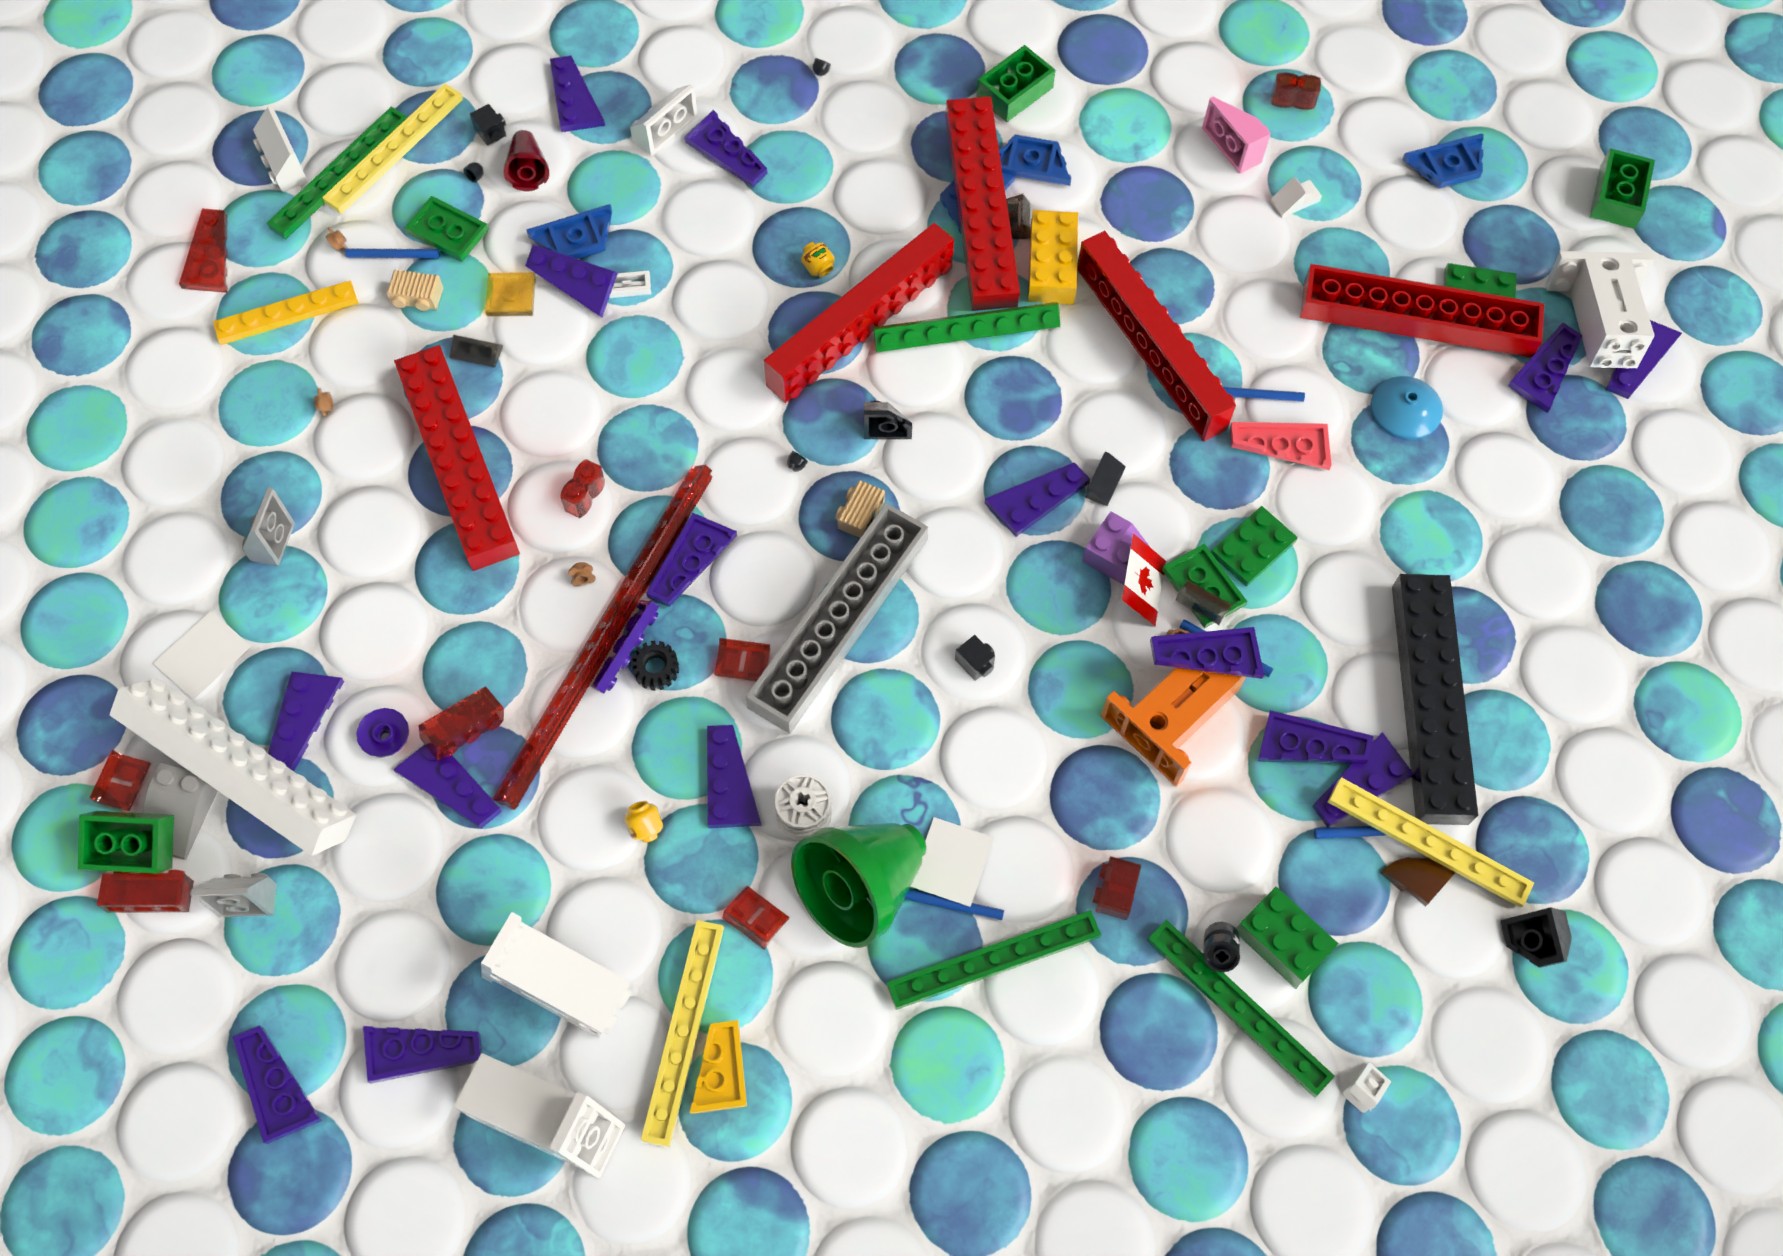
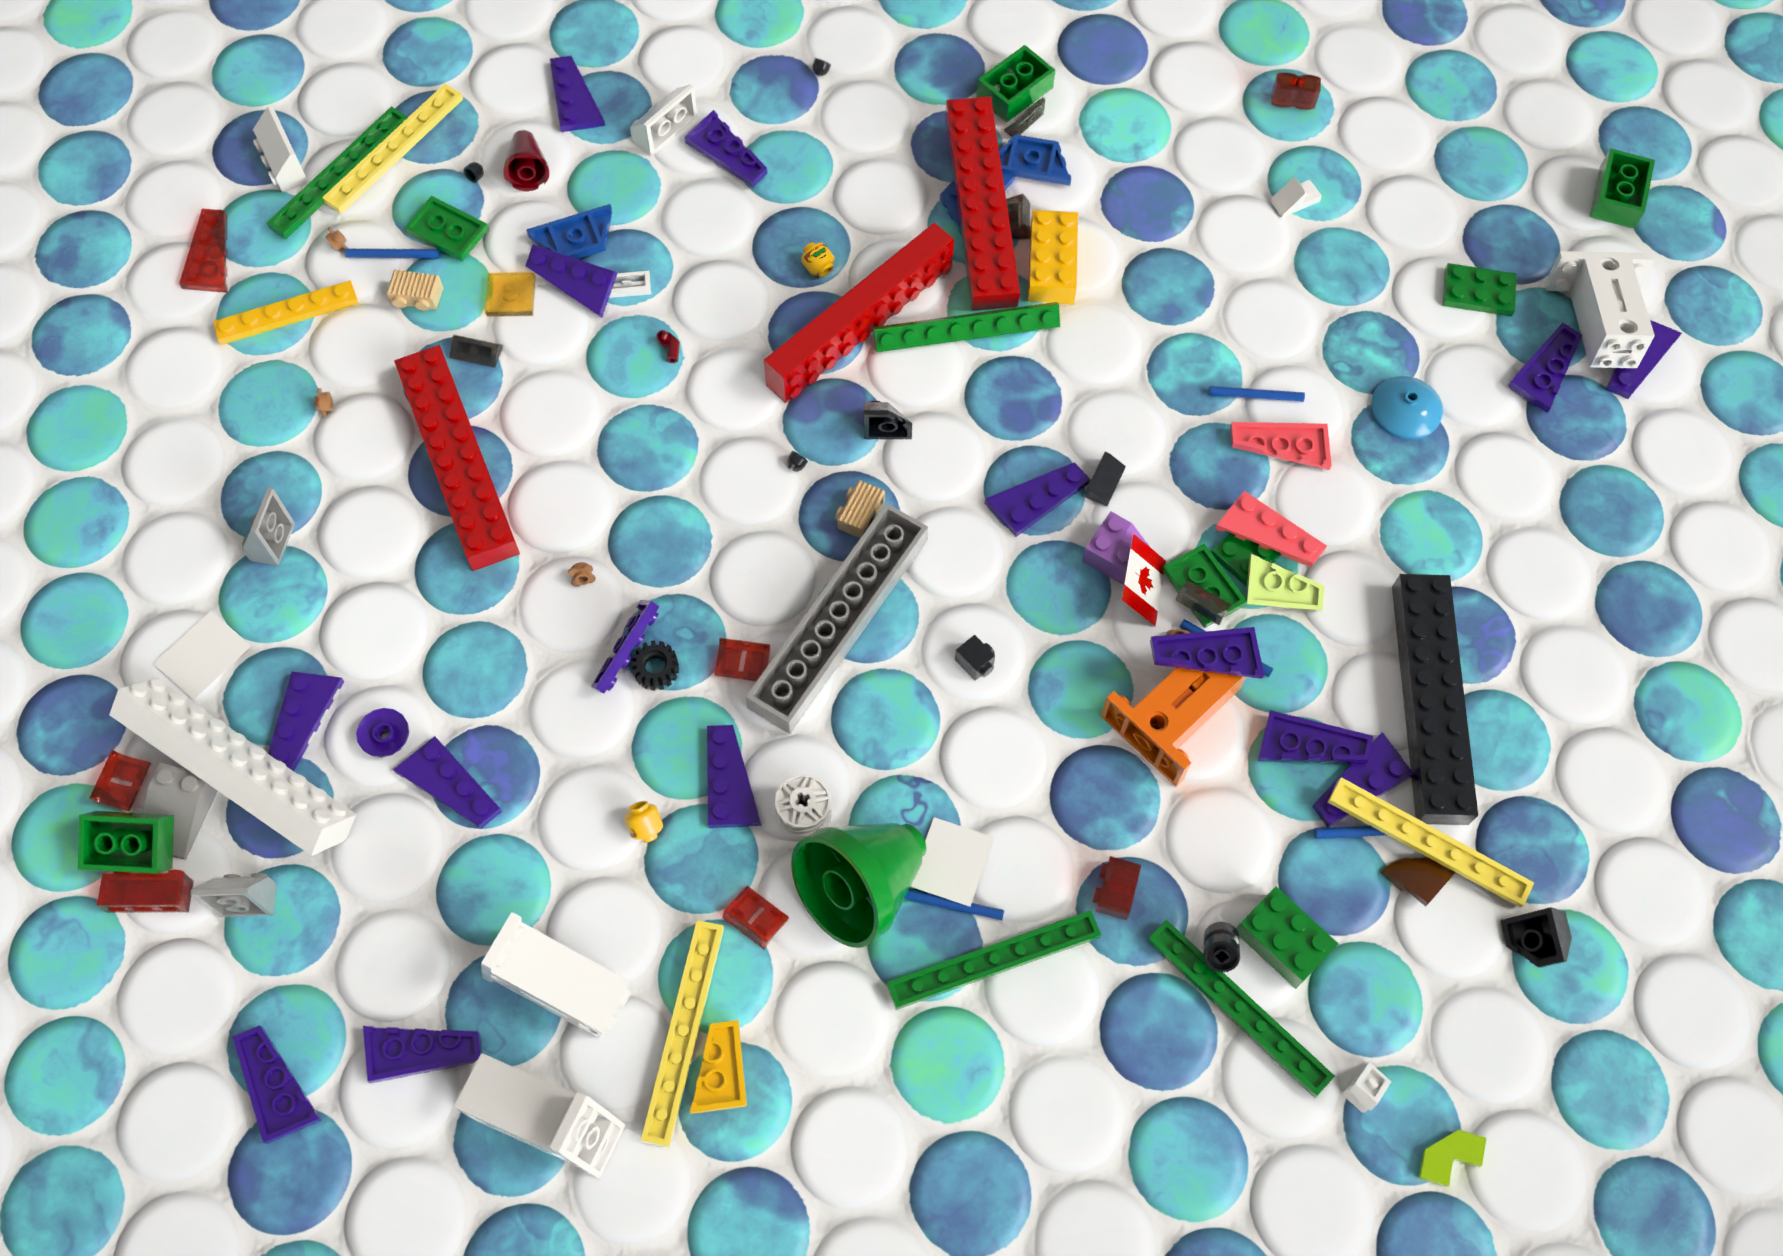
clear red brick [419,686,504,761] -> none
black brick [469,104,506,146] -> none
clear red piece [492,465,713,810] -> none
clear red brick [560,459,605,518] -> none
dark purple wing [646,513,737,607] -> none
red brick [1077,231,1236,442] -> none
bright pink slope [1202,97,1271,174] -> none
red brick [1300,264,1544,358] -> none
blue wing [1402,133,1484,188] -> none
none -> dark red arm [656,330,680,363]
none -> clear smoke slope [1004,97,1045,137]
none -> coral wing [1215,491,1327,567]
none -> yellowish green wing [1246,554,1325,611]
none -> lime tile [1418,1129,1487,1187]

